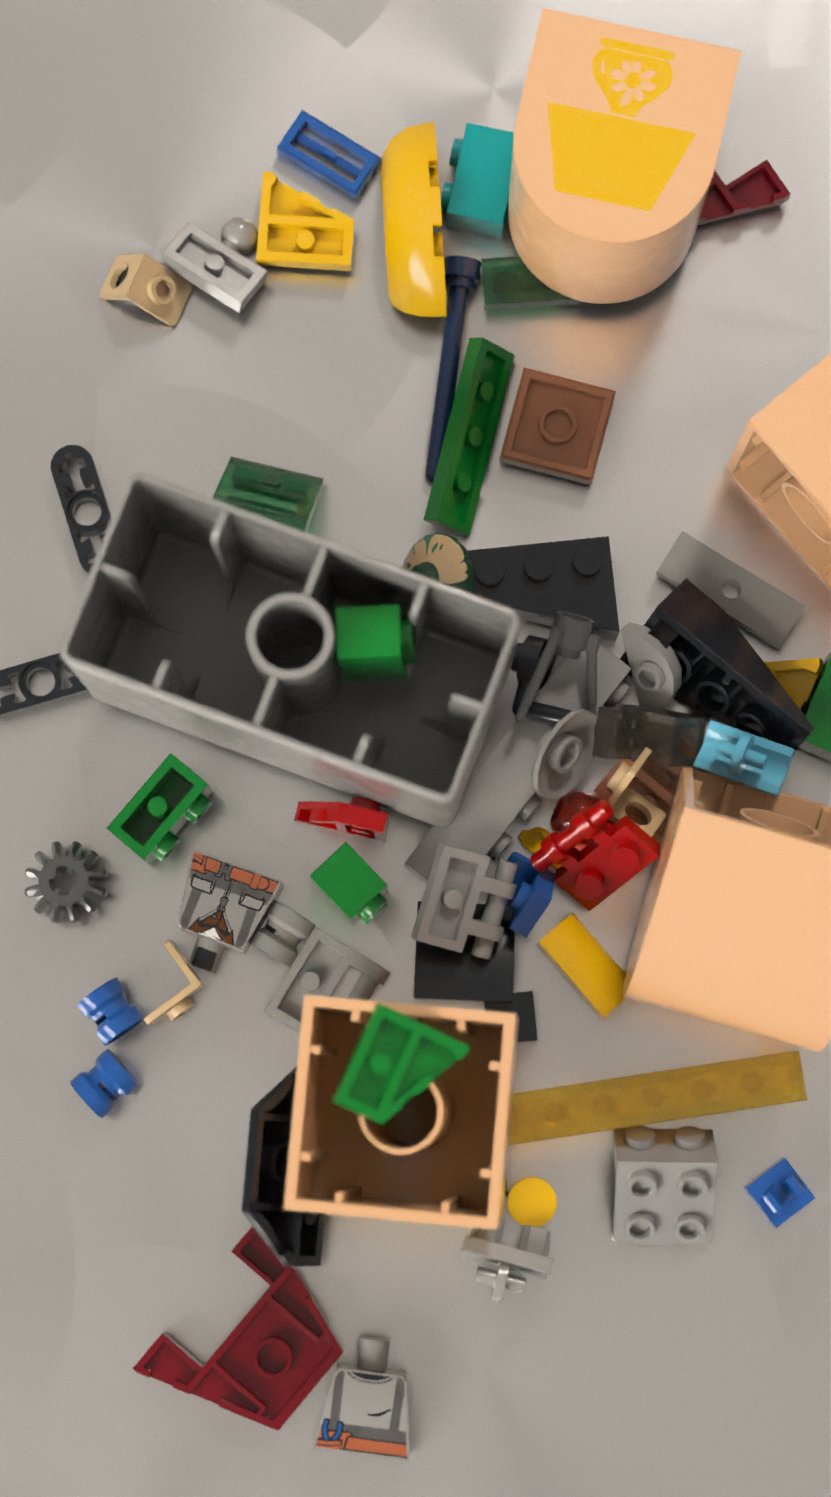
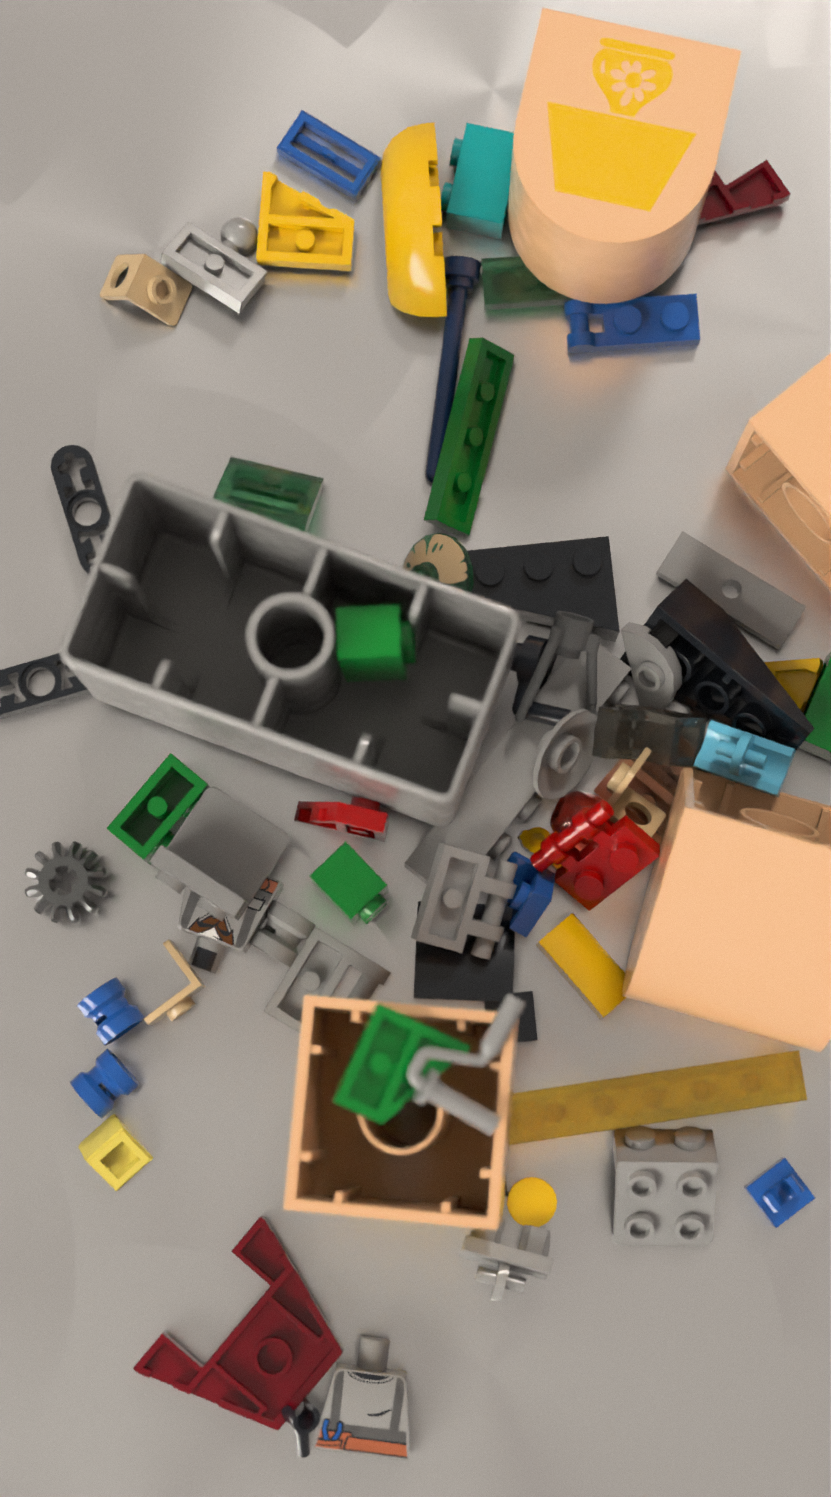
black wedge [241,1066,325,1267] -> none
nougat plate [499,367,616,485] -> none
none -> light yellow slope [78,1114,153,1191]
none -> light grey bracket [150,787,290,921]
none -> black hand [282,1397,320,1458]
none -> light grey piece [407,994,526,1135]
none -> blue plate [564,293,700,353]

